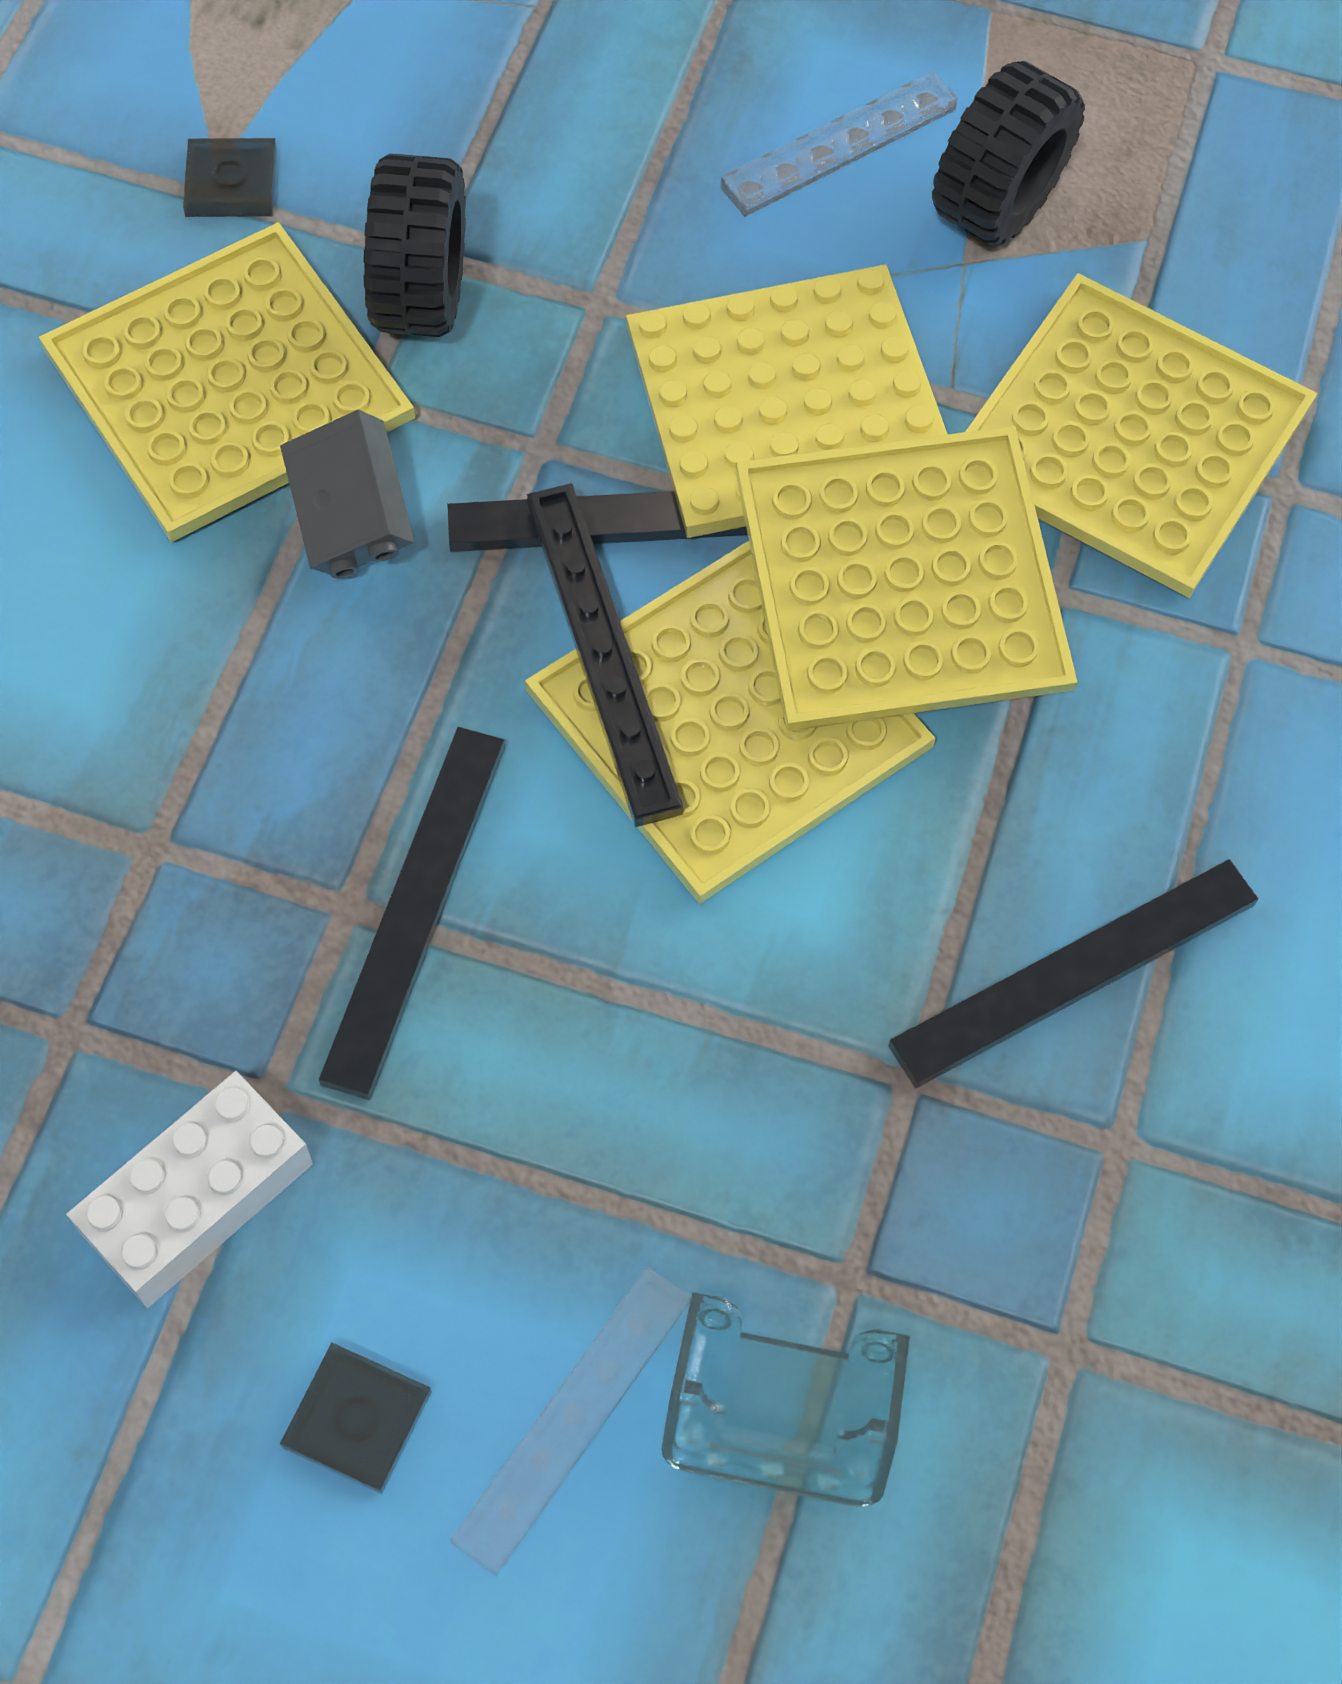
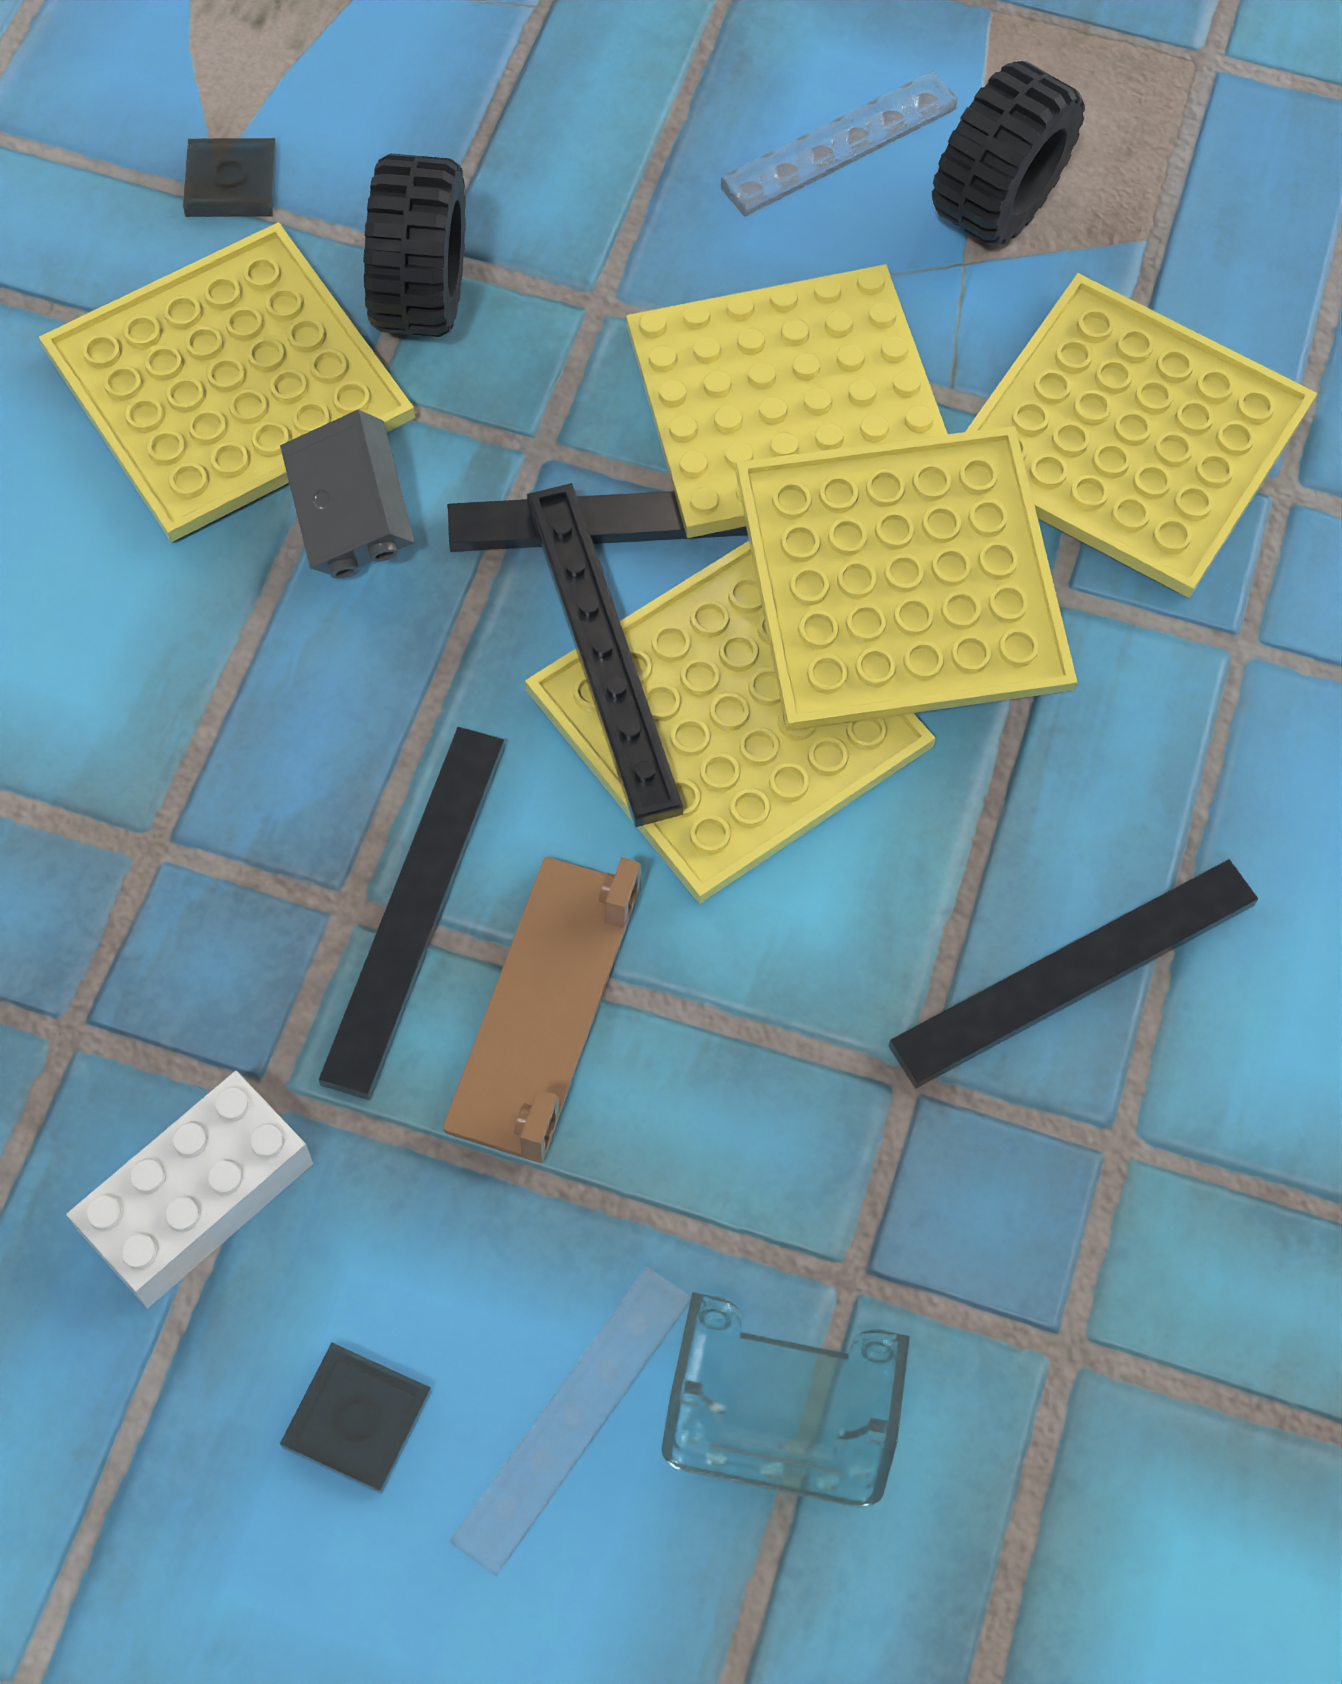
none -> medium nougat bracket [443,857,641,1164]

